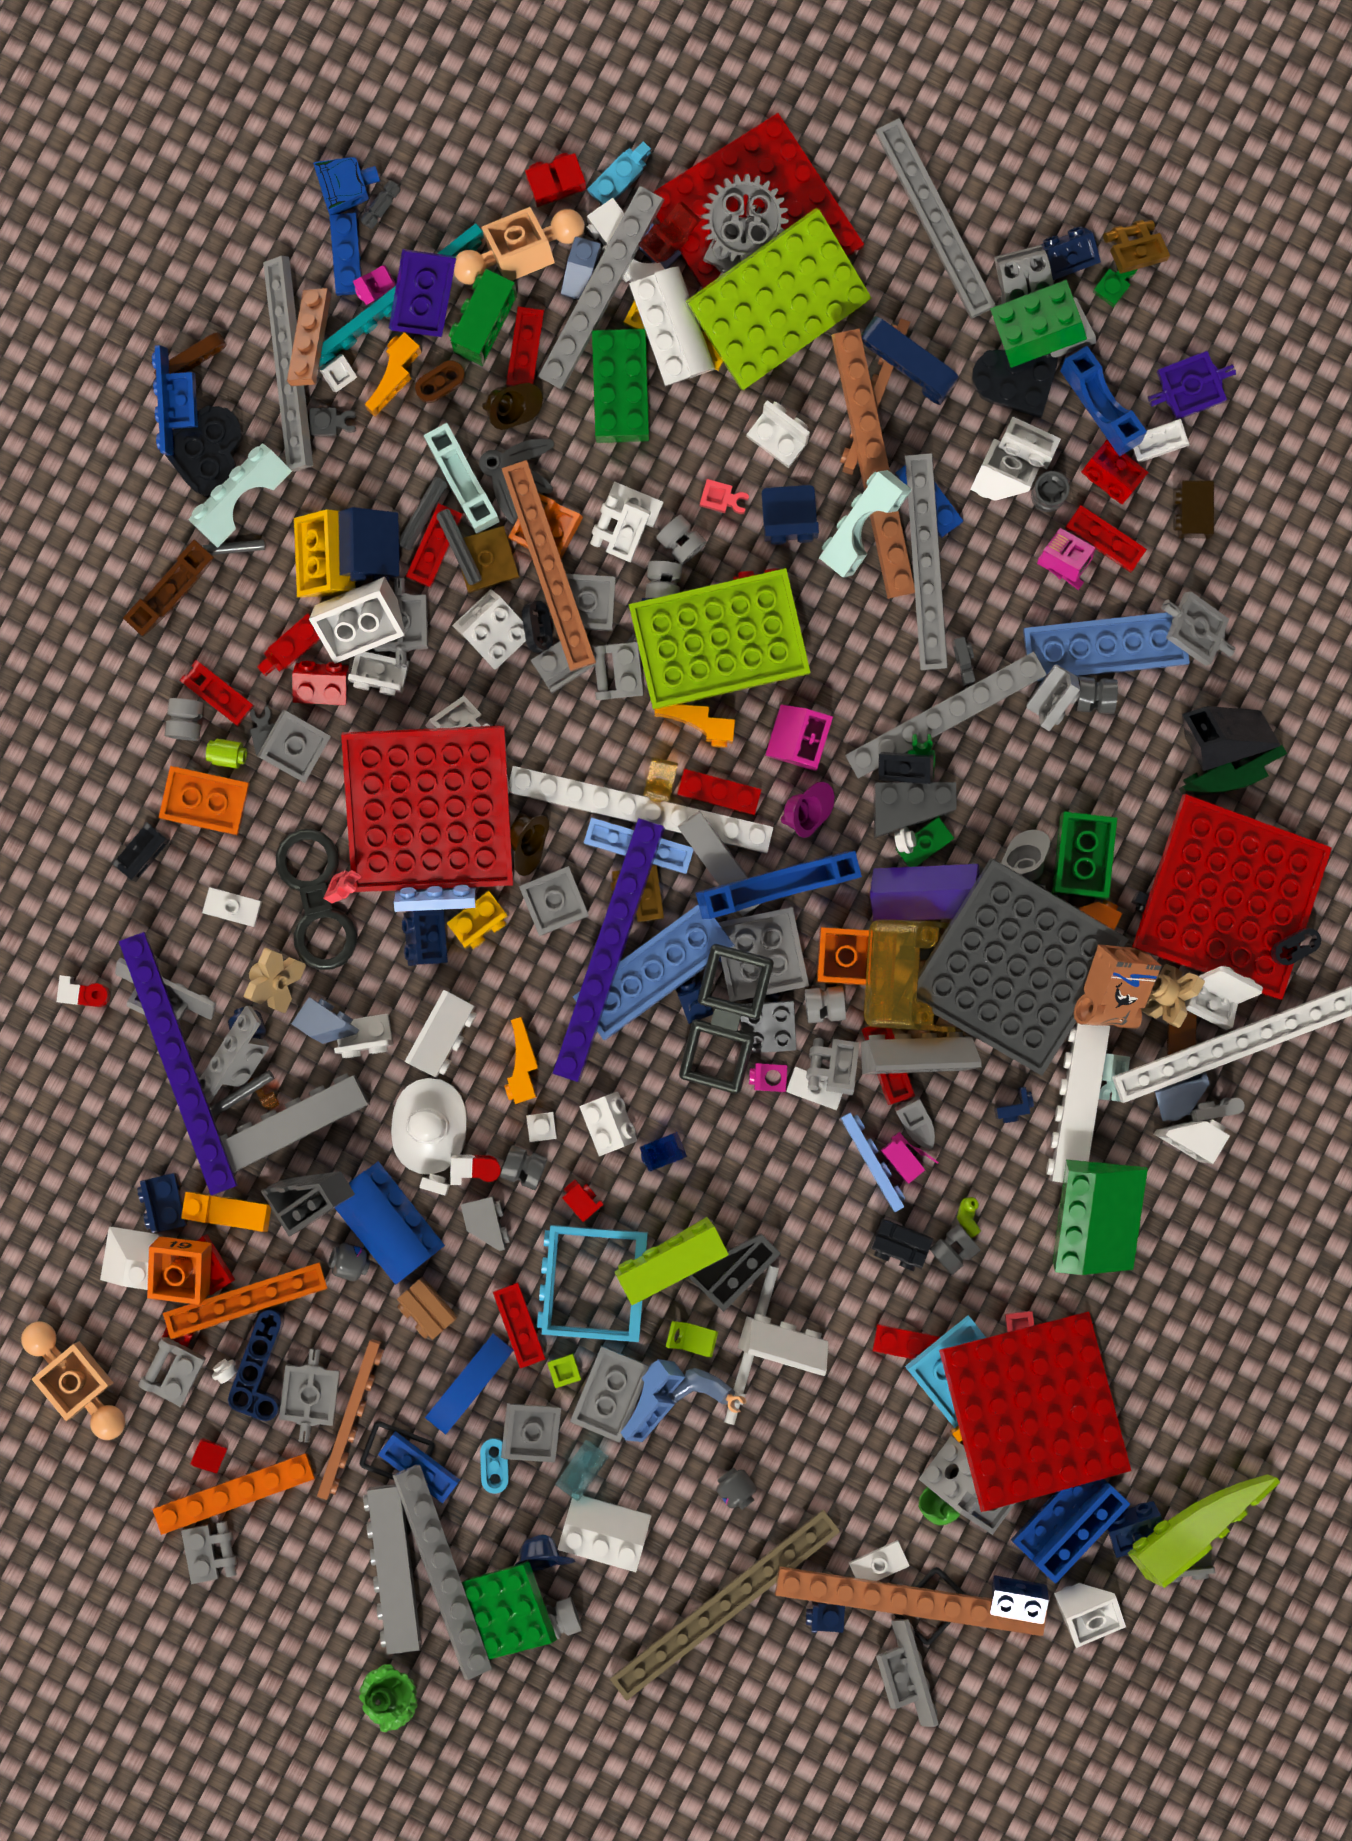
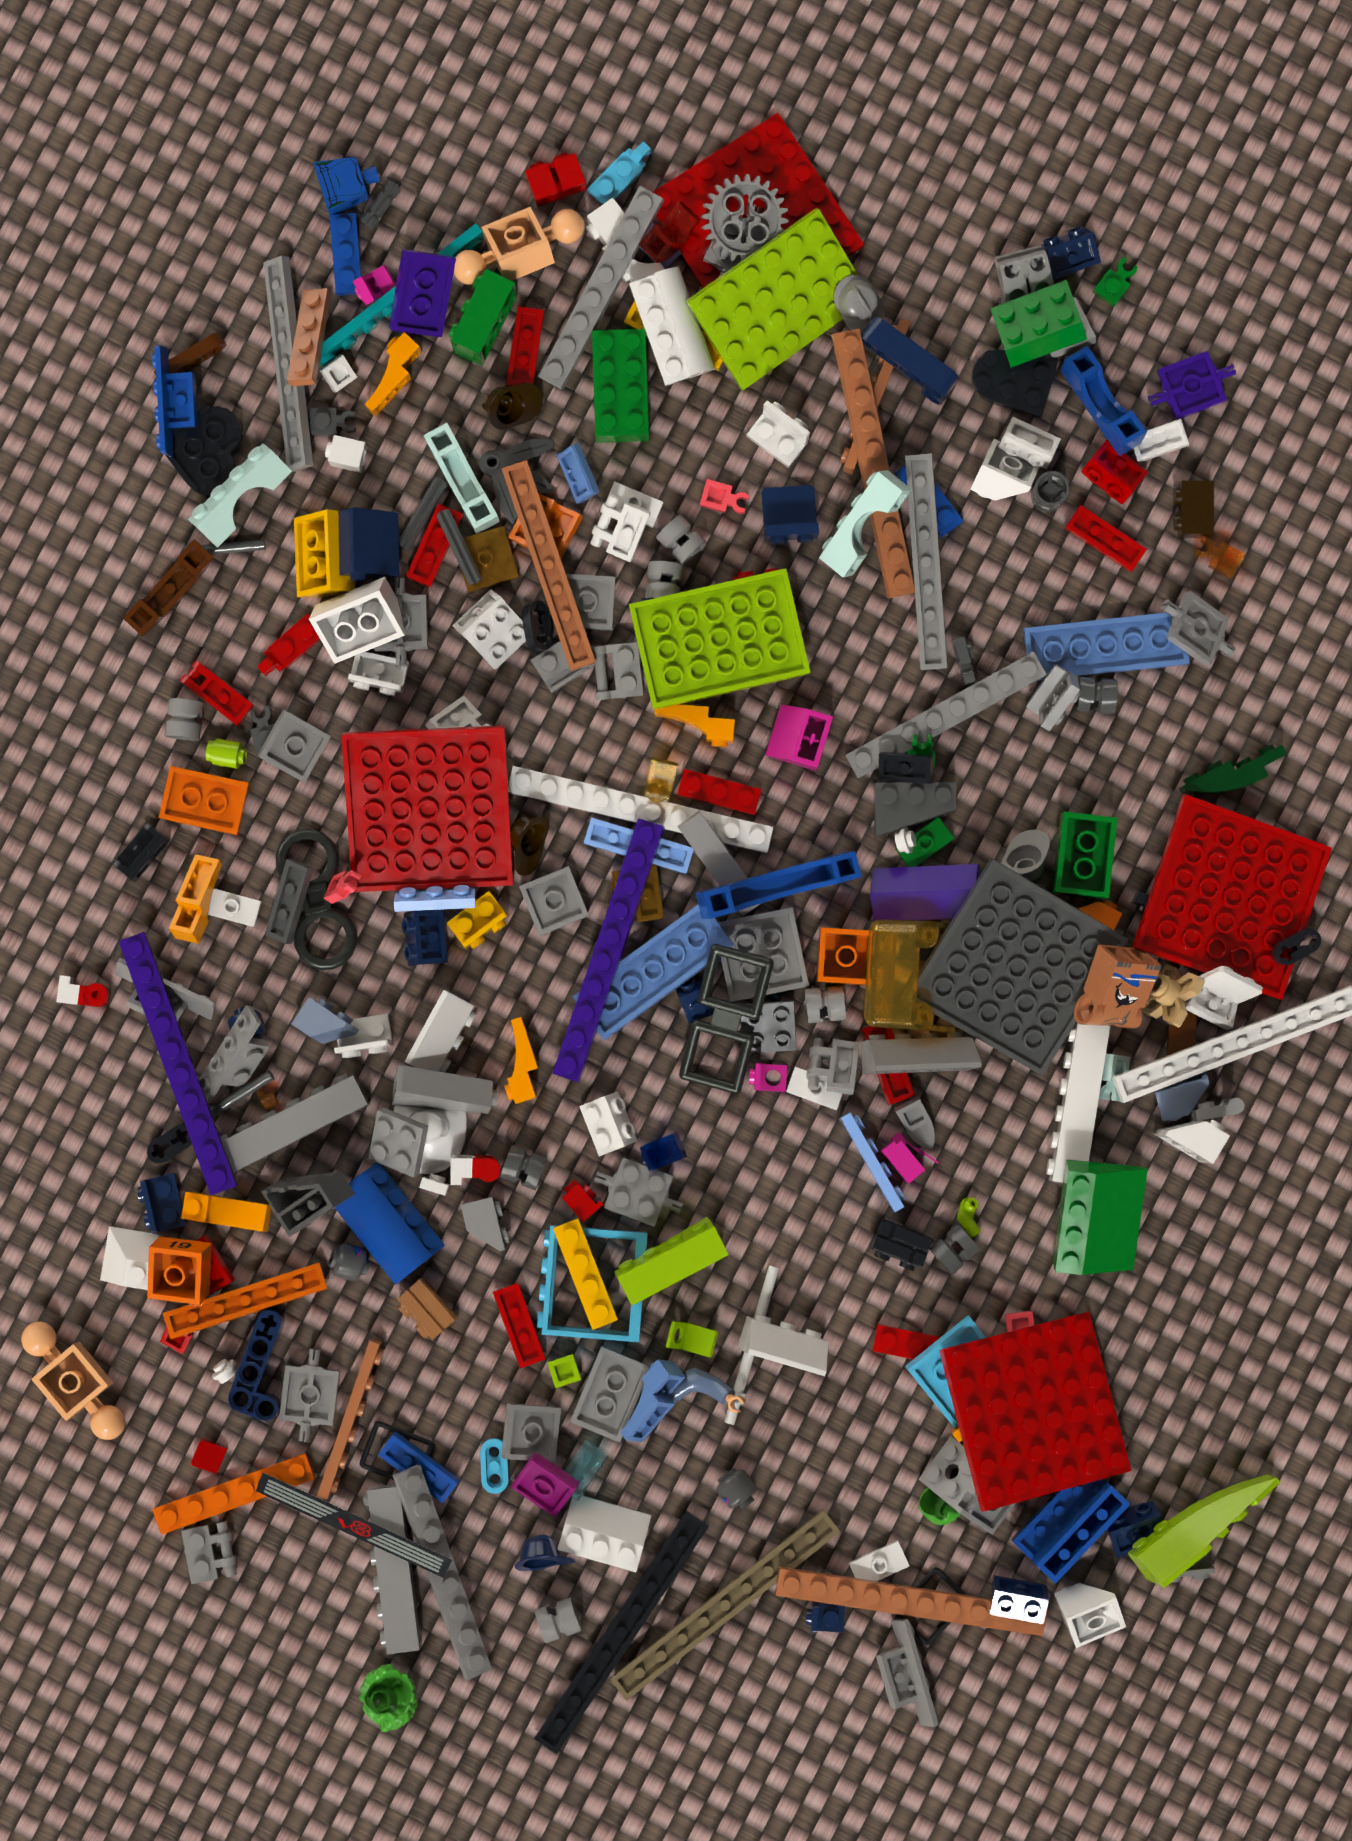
light grey plate [138,1337,206,1407] -> none
tan plant [244,948,306,1013] -> none
bracket [292,660,349,705] -> none
reddish brown plate [415,360,465,403] -> none
blue slope [425,1333,514,1435] -> none
green plate [461,1562,557,1659] -> none
white plate [526,1112,557,1142] -> none
sand blue slope [561,236,601,300] -> none
dark grey wedge [688,1233,781,1312] -> none
magenta piece [780,782,835,838] -> none
light grey plate [875,118,996,319] -> none
dark blue bracket [994,1087,1034,1123] -> none
dark pink piece [1037,528,1096,590] -> none
pearl gold plate [1103,220,1170,274] -> none
black slope [1182,706,1280,771] -> none
none -> black beam [147,1124,192,1163]
none -> light orange slope [169,854,222,944]
none -> black sticker [256,1472,452,1578]
none -> dark grey plate [265,859,314,944]
none -> white brick [325,435,368,473]
none -> light grey plate [368,1107,428,1177]
none -> light grey slope [392,1065,497,1114]
none -> magenta plate [510,1451,580,1517]
none -> black plate [534,1510,709,1754]
none -> yellow plate [553,1218,618,1330]
none -> medium blue plate [556,443,600,504]
none -> light grey plate [594,1158,683,1227]
none -> light grey piece [834,275,885,334]
none -> clear orange plate [1193,537,1245,579]

